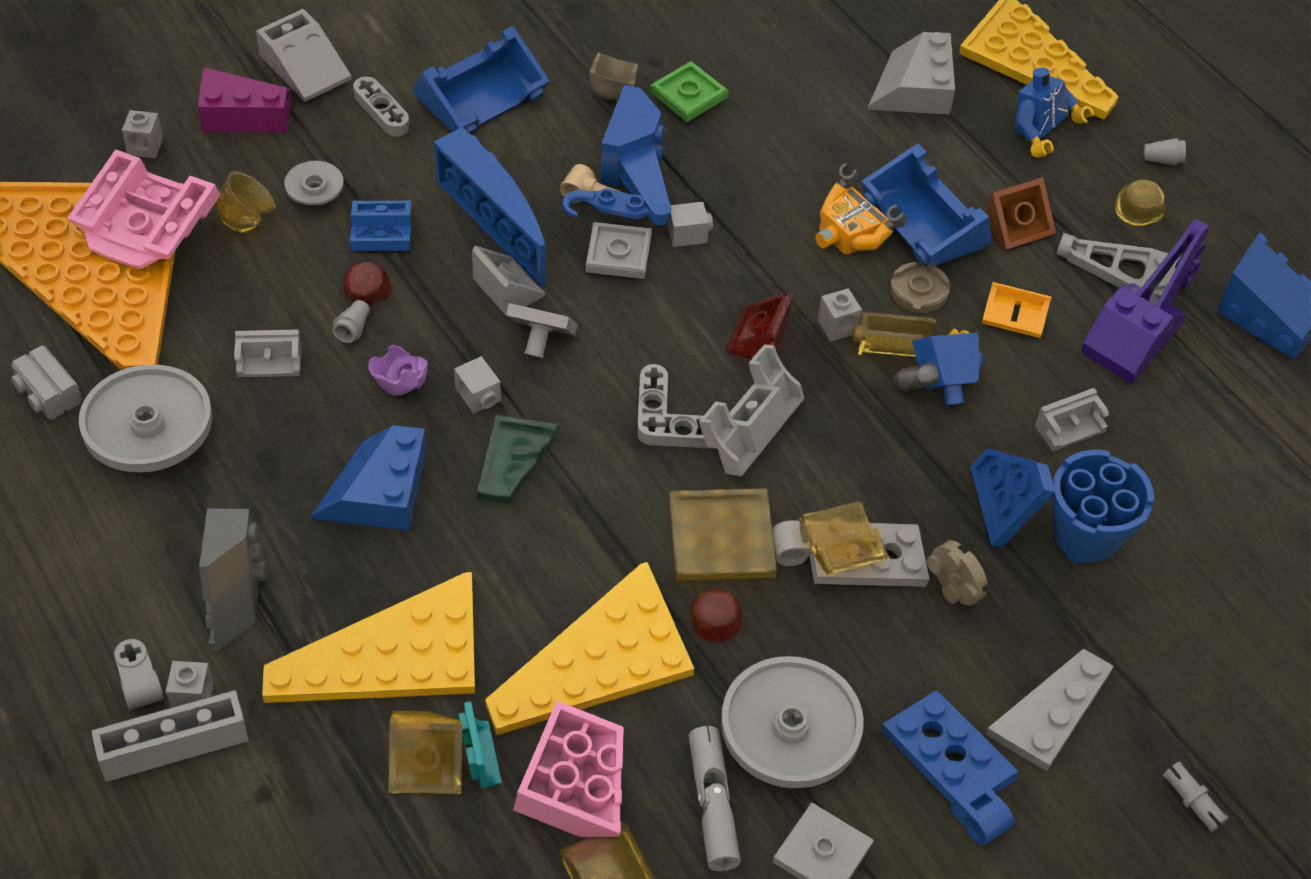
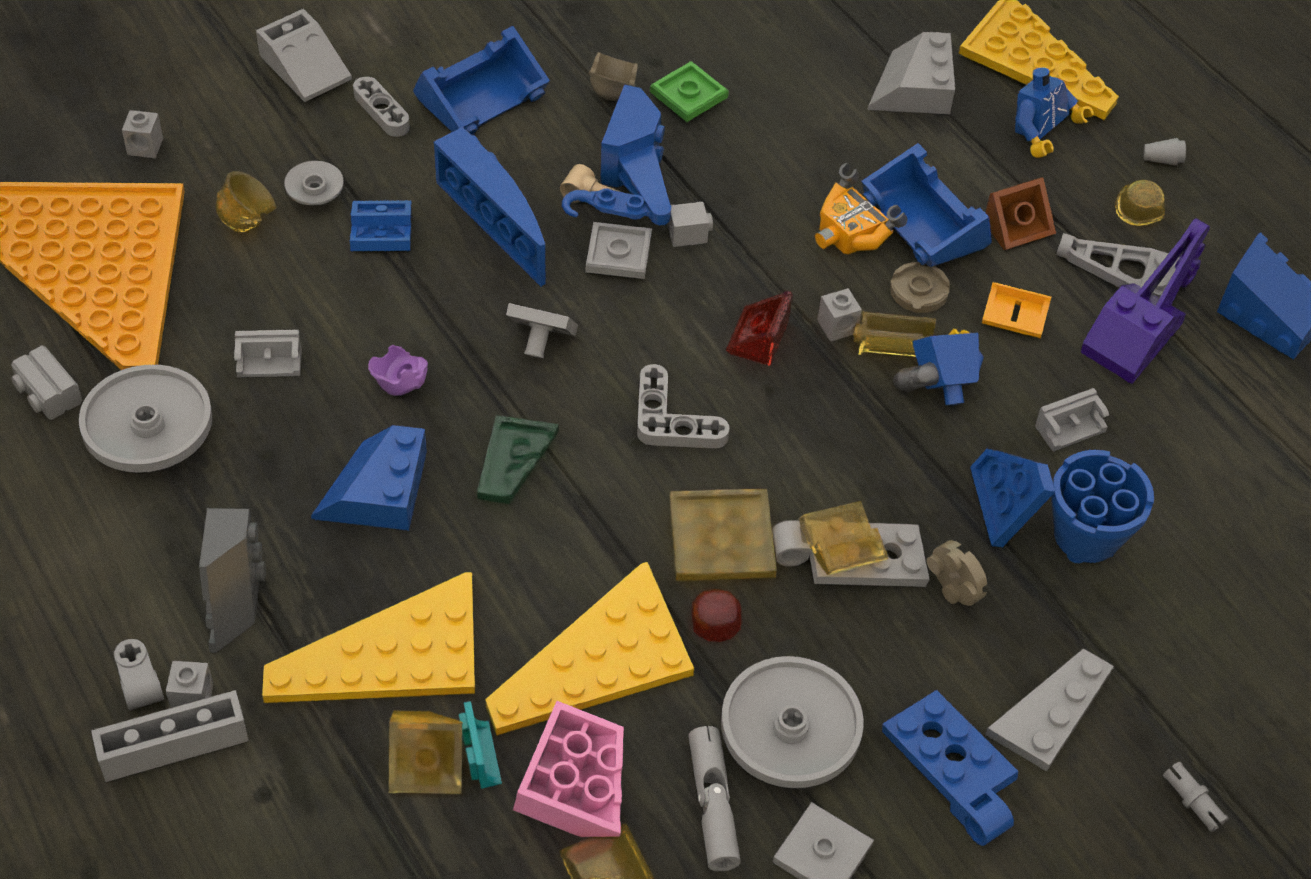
bright pink slope [67,149,220,269] -> none
magenta wedge [197,67,292,132] -> none
light grey cone [332,300,370,343] -> none
clear red hair [342,261,392,305] -> none
light grey brick [454,356,501,414] -> none
light grey slope [472,246,545,315] -> none
light grey bracket [699,344,804,476] -> none

